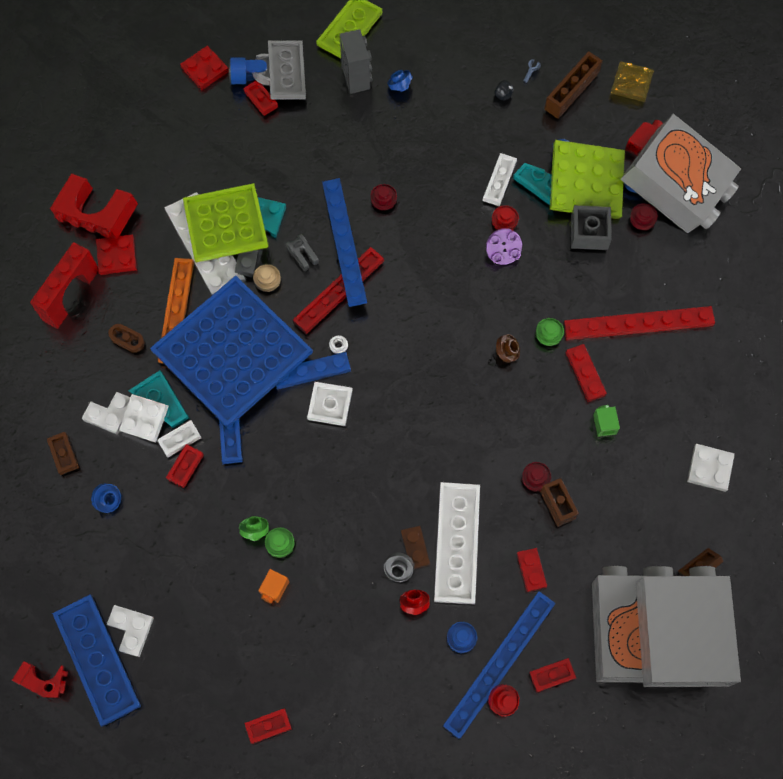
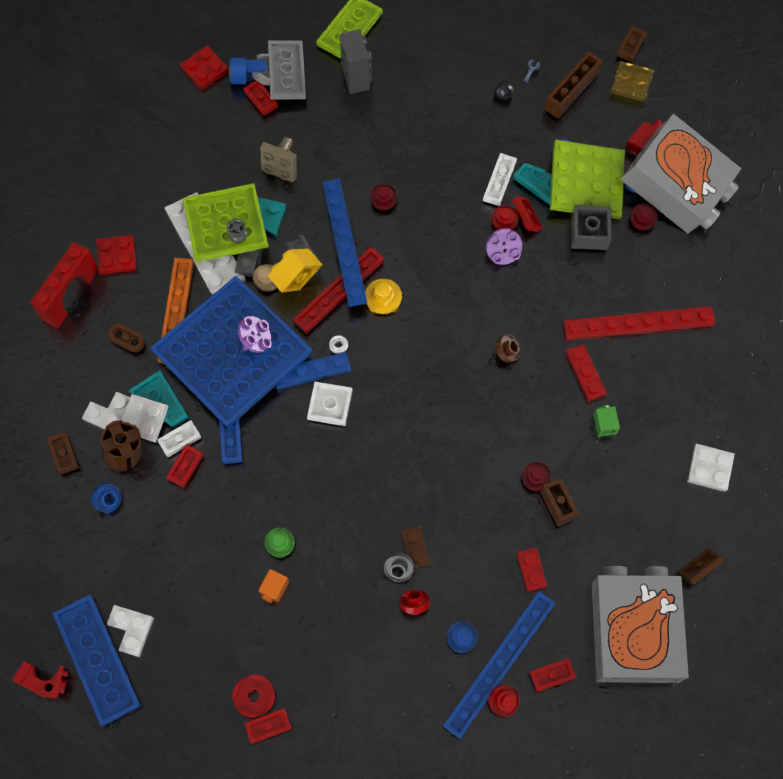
red arch [50,174,138,239] -> none
bright green plate [239,516,269,541] -> none
blue plate [387,70,413,92] -> none
white plate [434,482,480,605] -> none
bright green plate [536,318,564,346] -> none
light grey brick [636,566,741,687] -> none
none -> reddish brown cylinder [100,420,142,471]
none -> dark grey wheel [227,219,247,243]
none -> red plate [233,675,275,718]
none -> medium lavender plate [238,316,272,353]
none -> dark tan plate [260,137,297,183]
none -> yellow brick [268,249,323,292]
none -> yellow plate [365,279,402,314]
none -> red plate [512,196,543,232]
none -> reddish brown plate [616,26,647,62]

